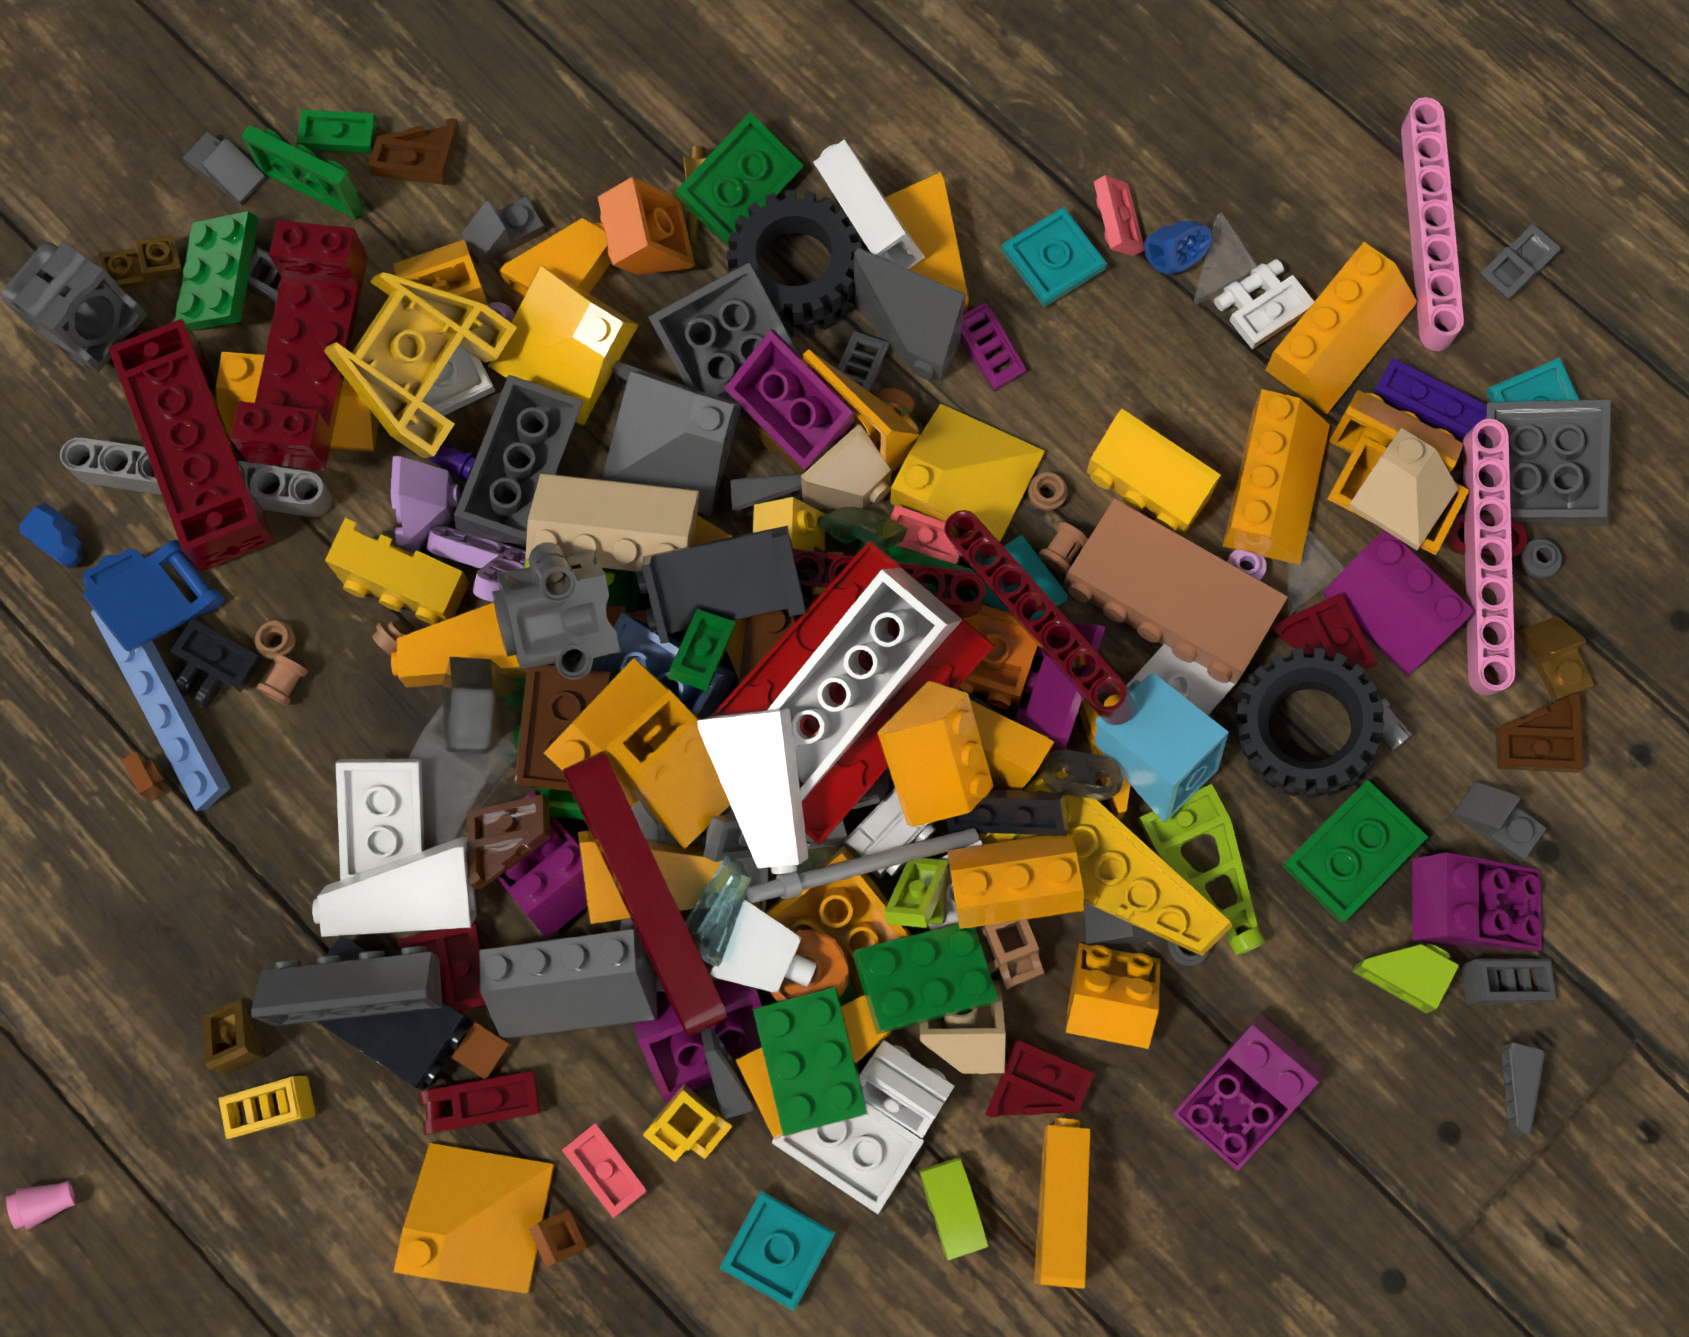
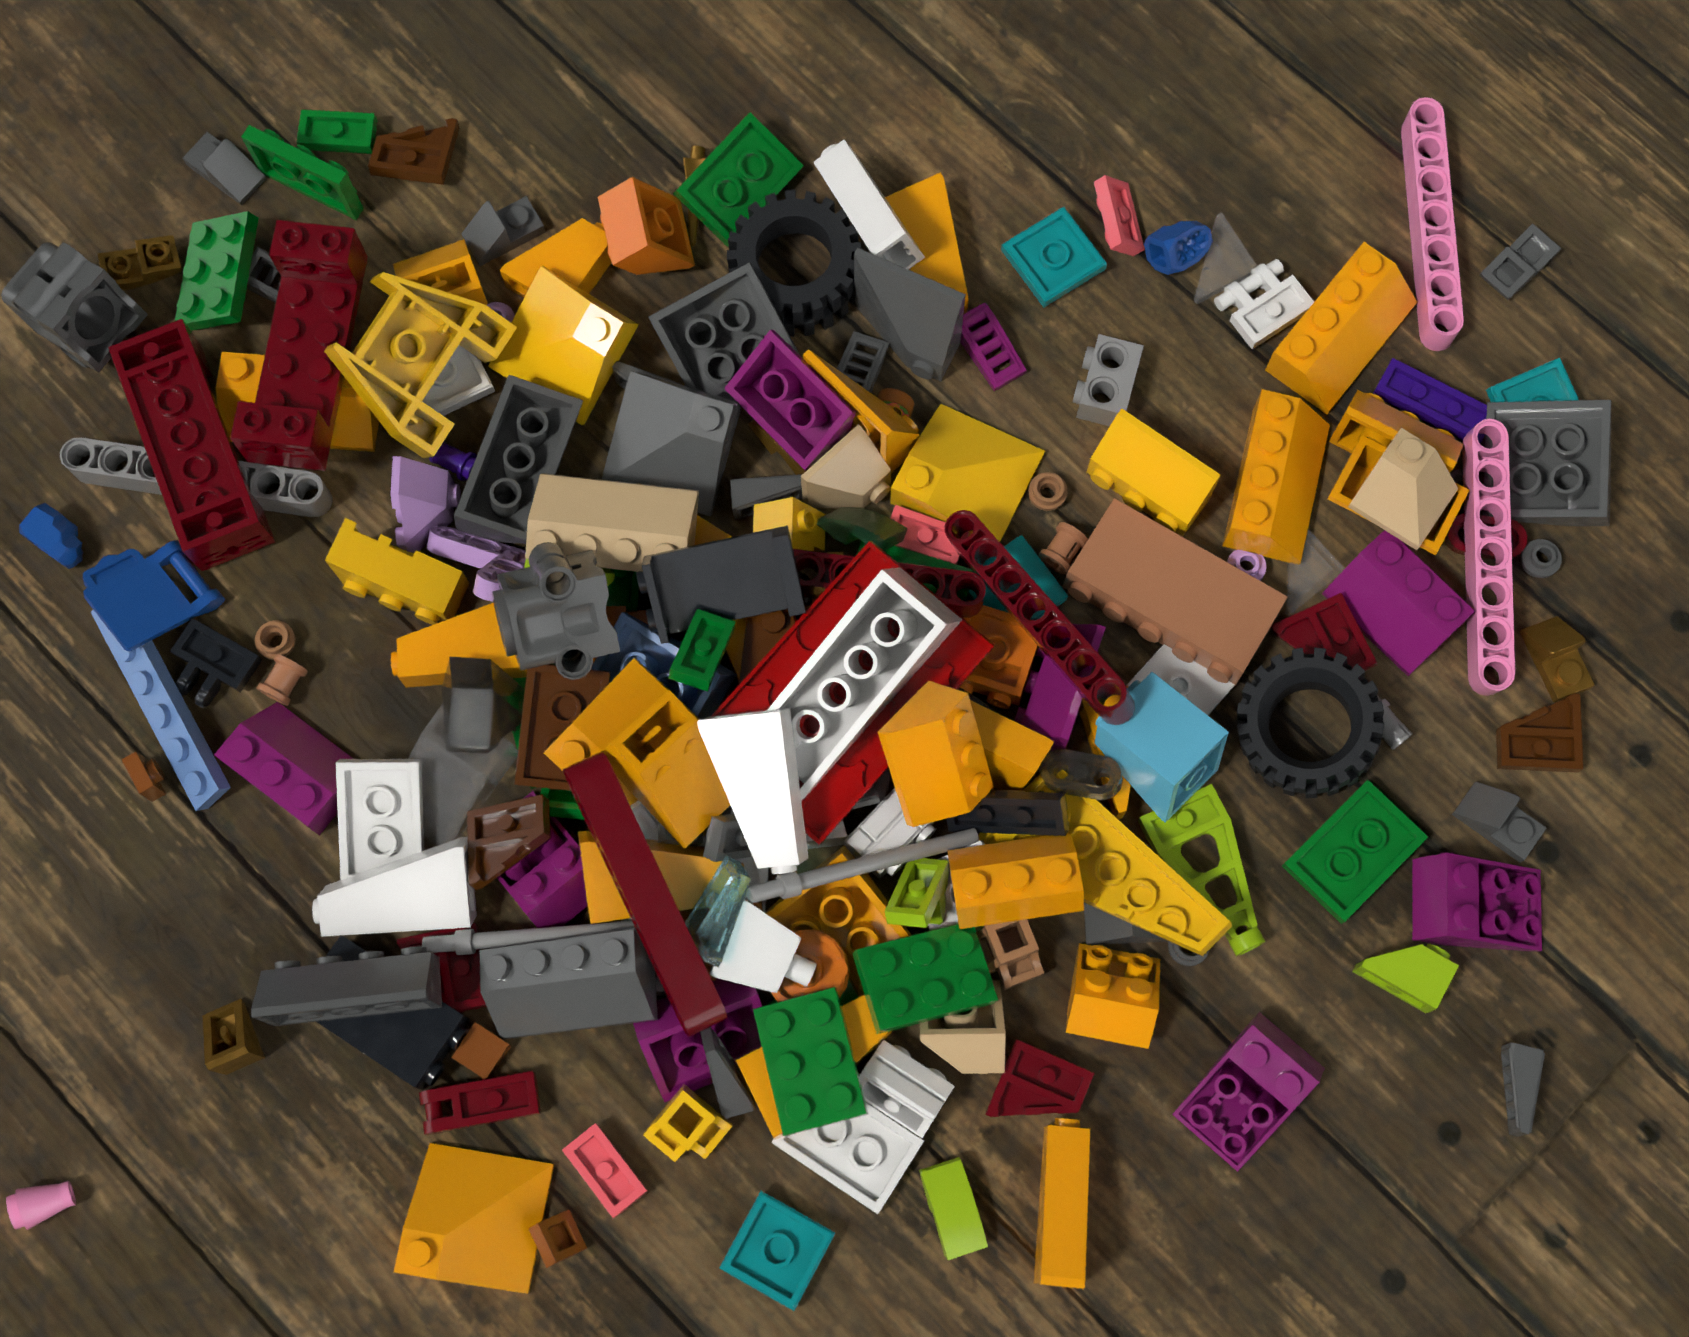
yellow slope [218,1076,315,1139] -> none
medium nougat plate [372,621,408,655] -> none
dark grey slope [1461,959,1557,1005] -> none
none -> magenta slope [214,702,353,835]
none -> light grey bar [422,921,636,955]
none -> light grey brick [1072,334,1144,427]

